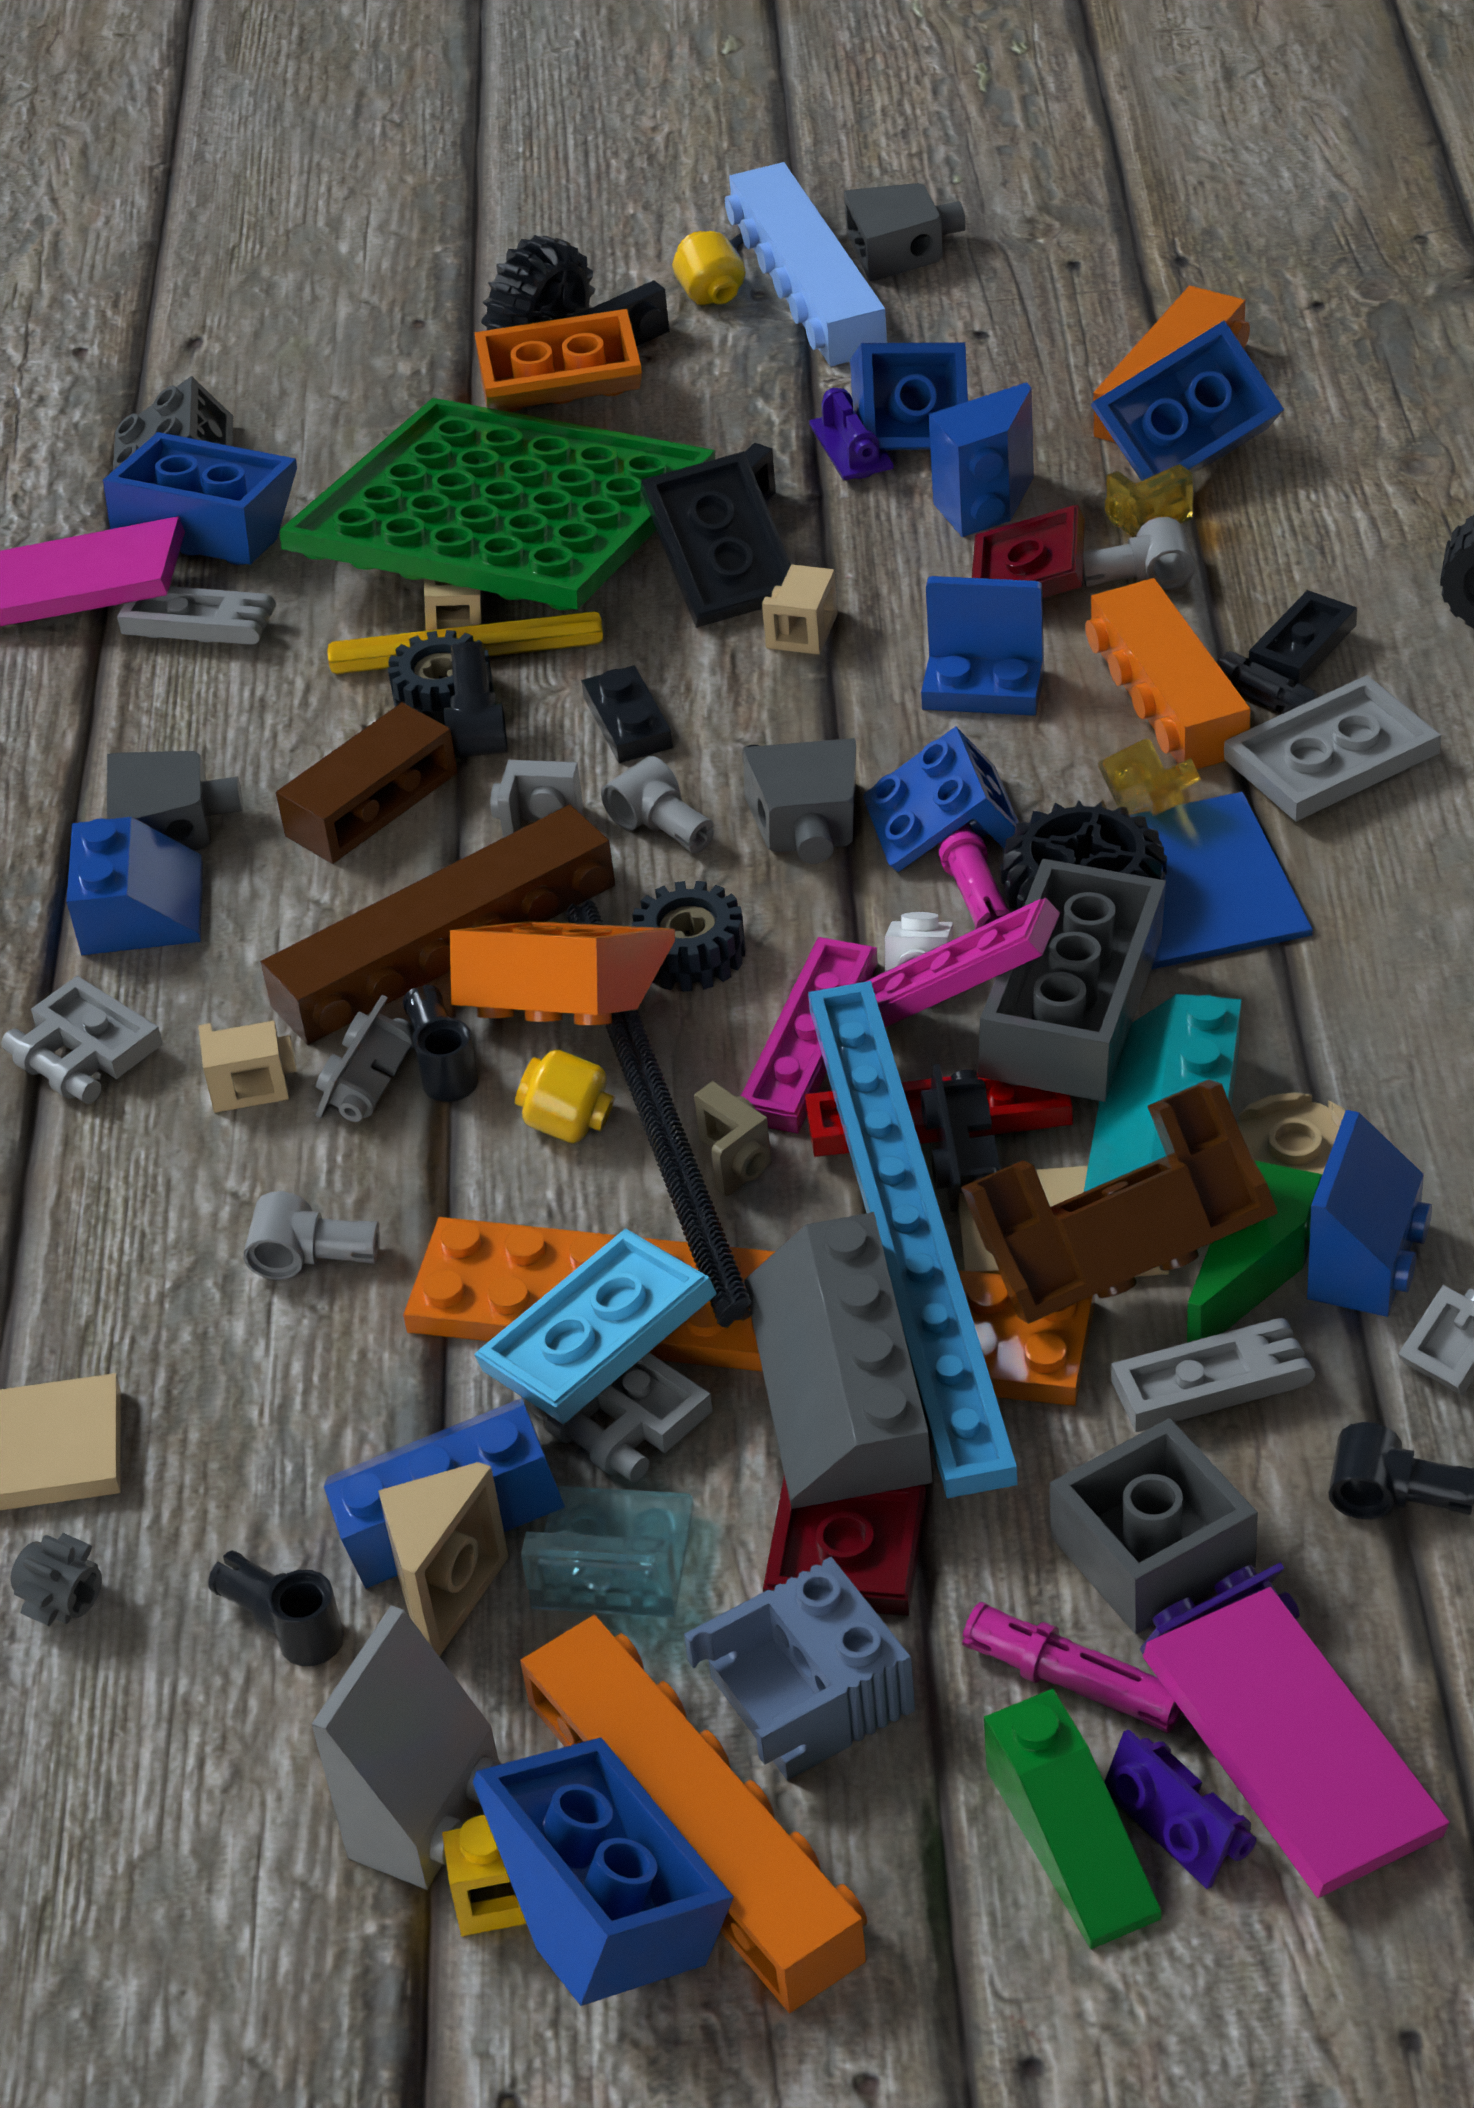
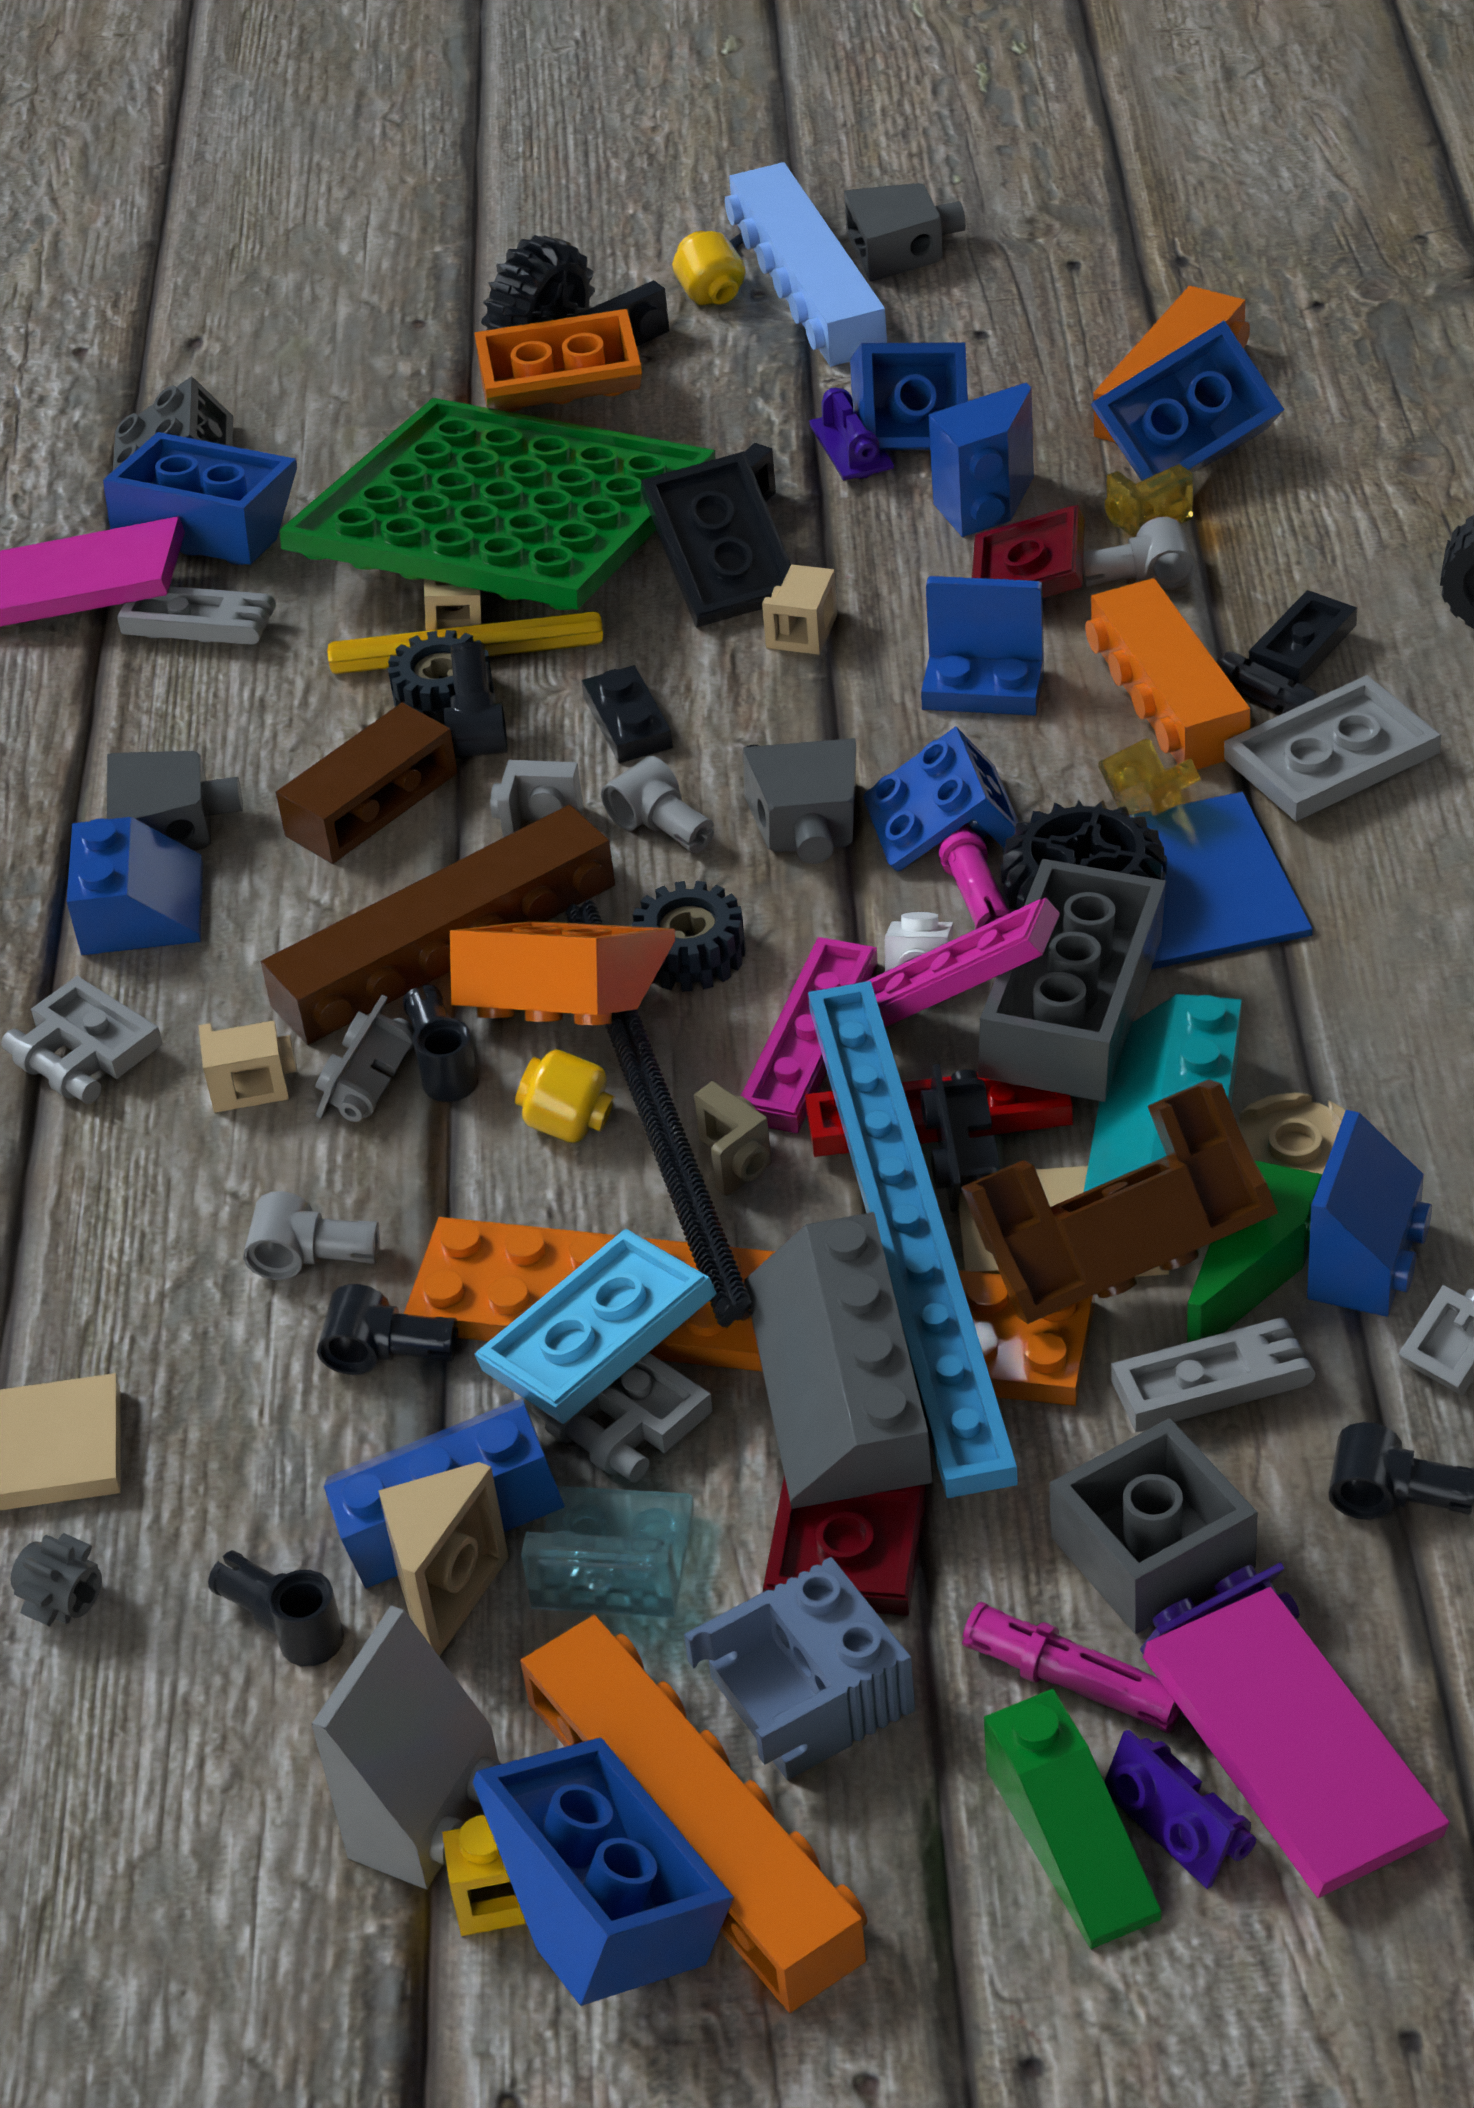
none -> black pin [317,1284,458,1375]

